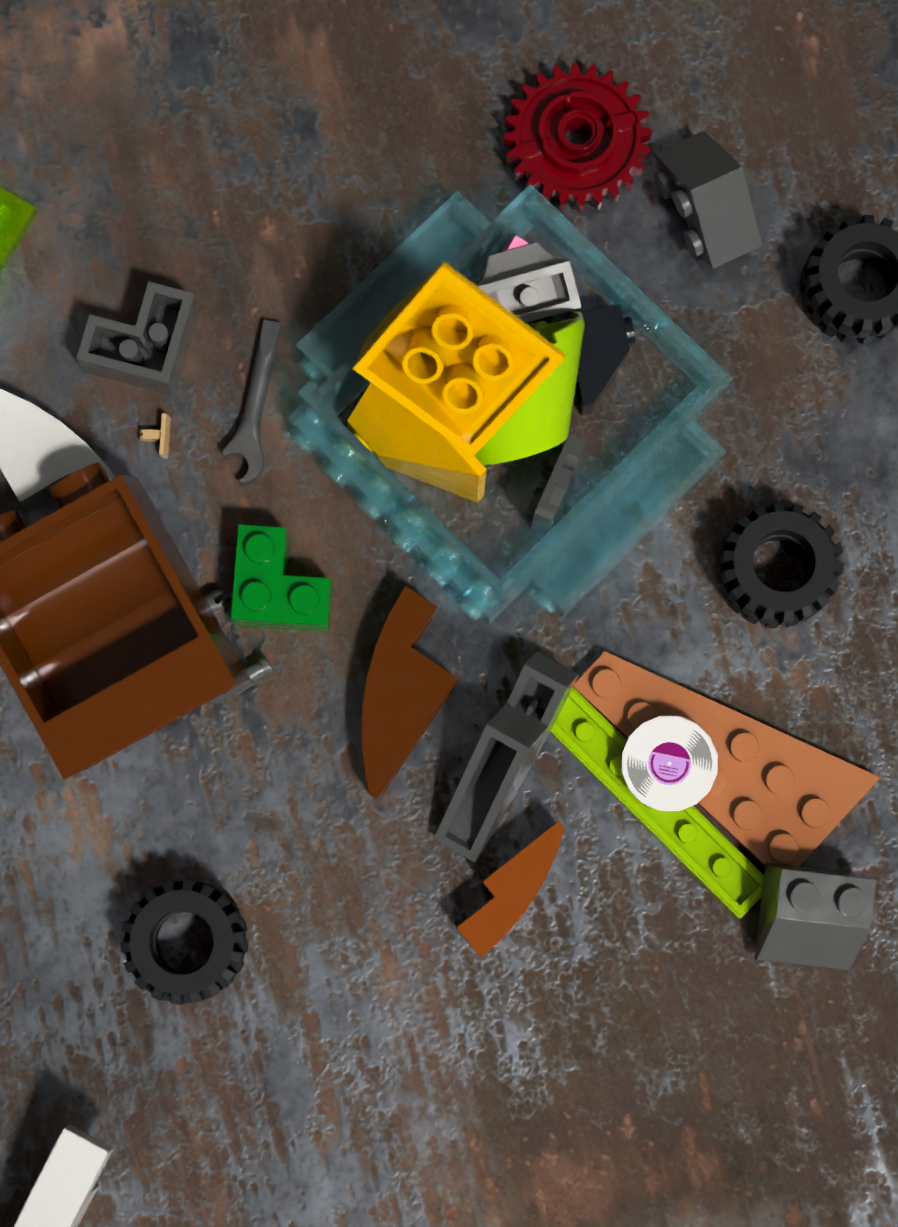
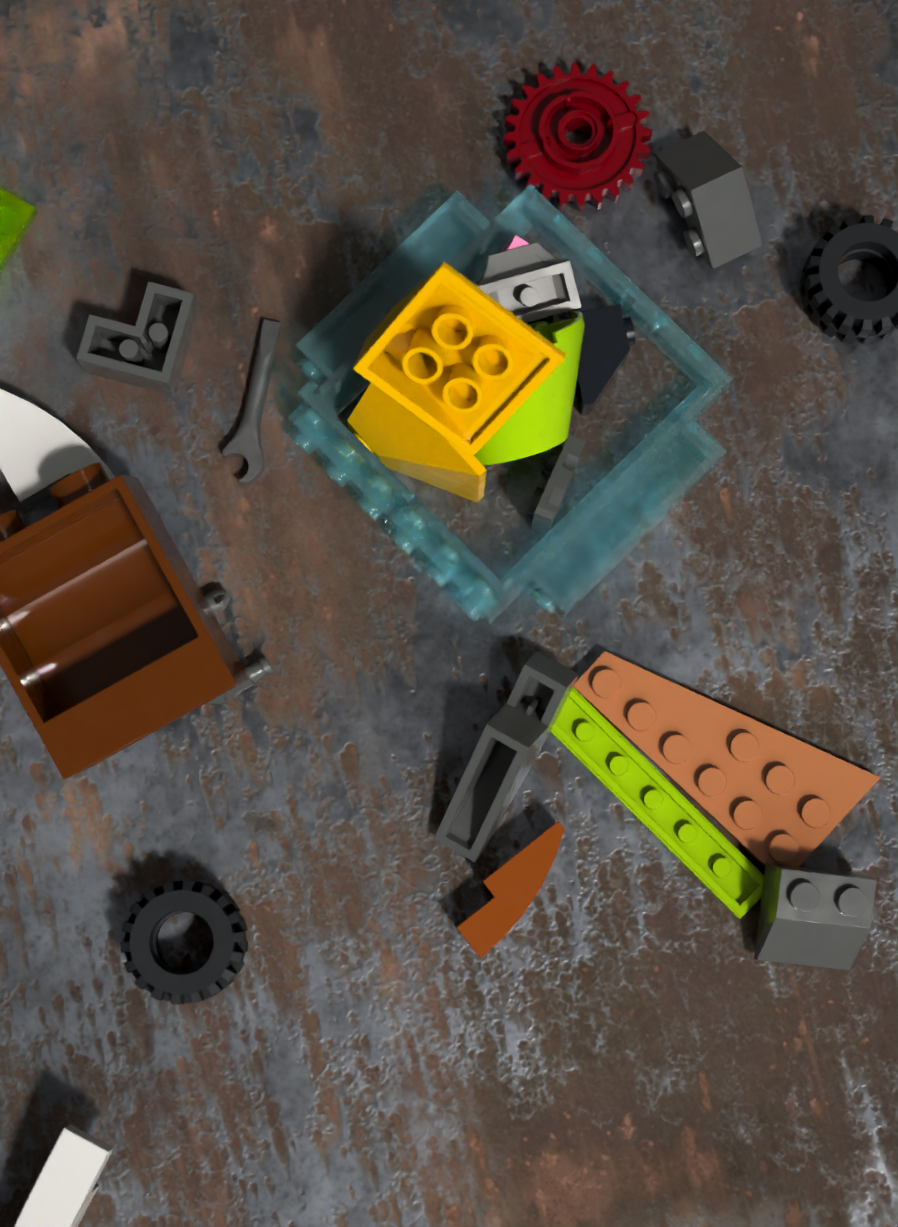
tan piece [139,413,171,459] -> none
green brick [231,524,333,633] -> none
reddish brown slope [362,586,458,801] -> none
white tile [622,715,718,811] -> none
black tyre [716,502,844,628] -> none

